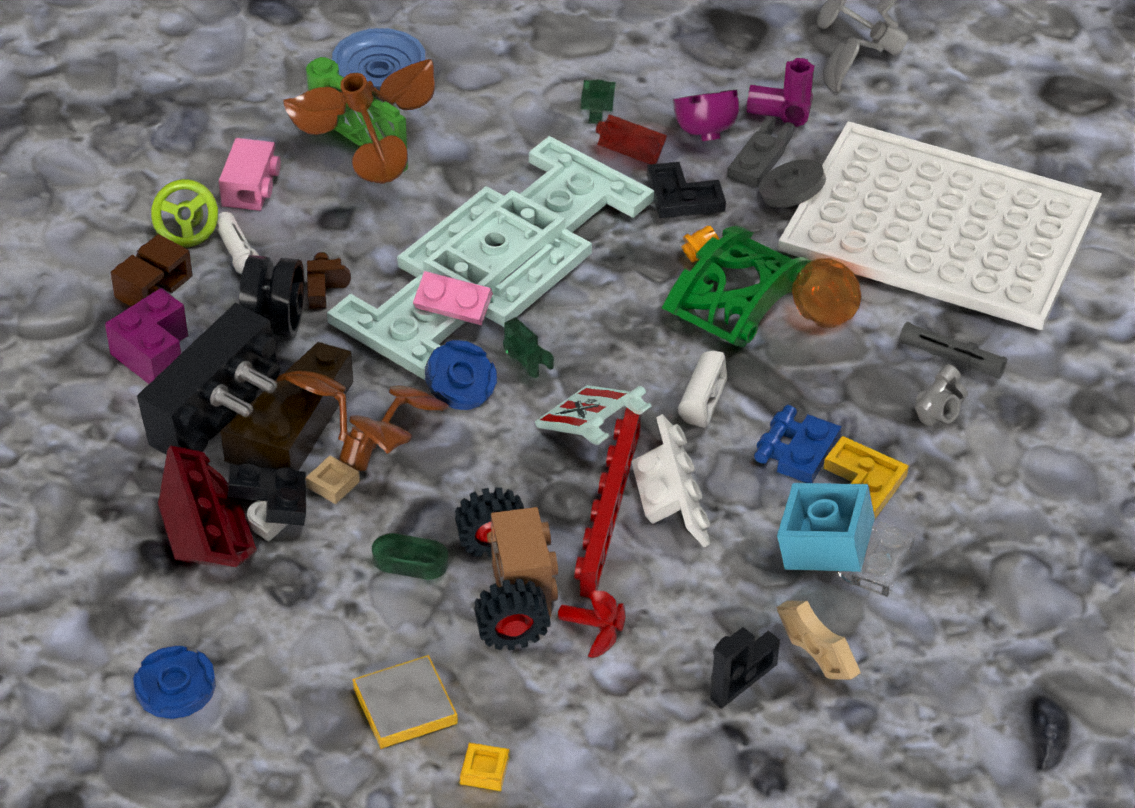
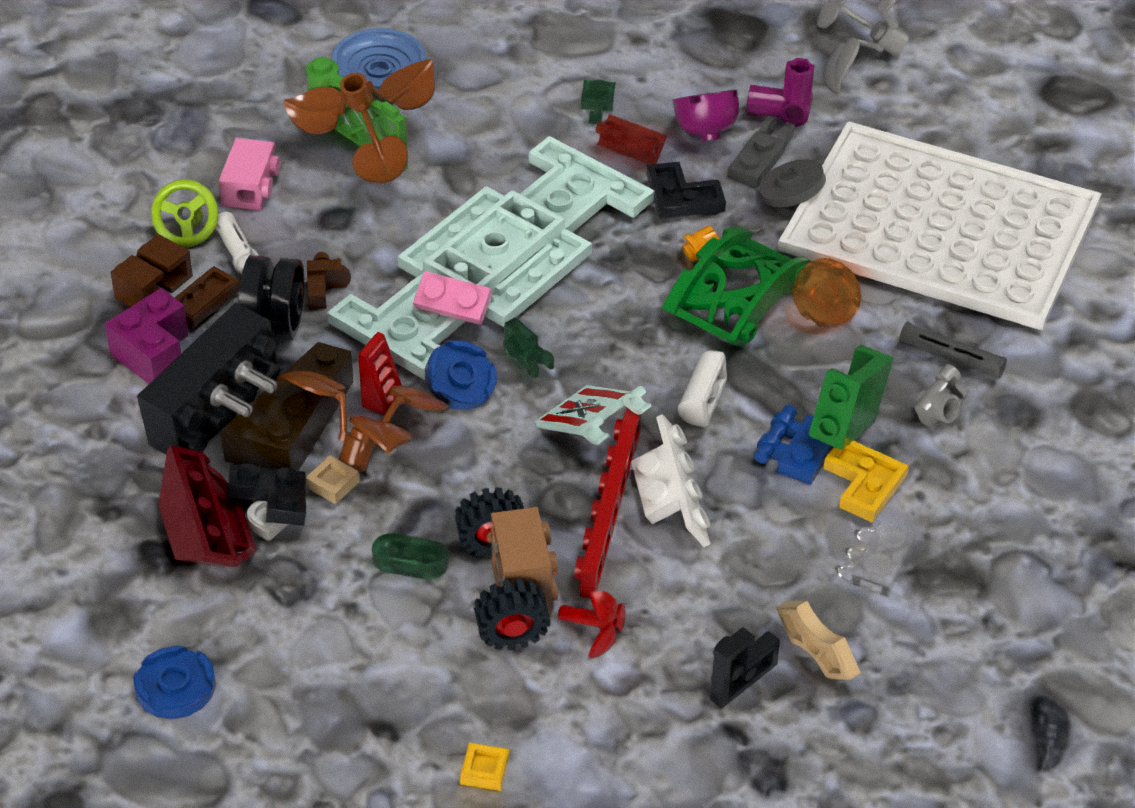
flat silver tile [352,655,458,749] -> none
medium azure brick [777,483,875,572] -> none
none -> reddish brown plate [175,266,240,328]
none -> red slope [358,332,402,415]
none -> green panel [809,344,894,450]

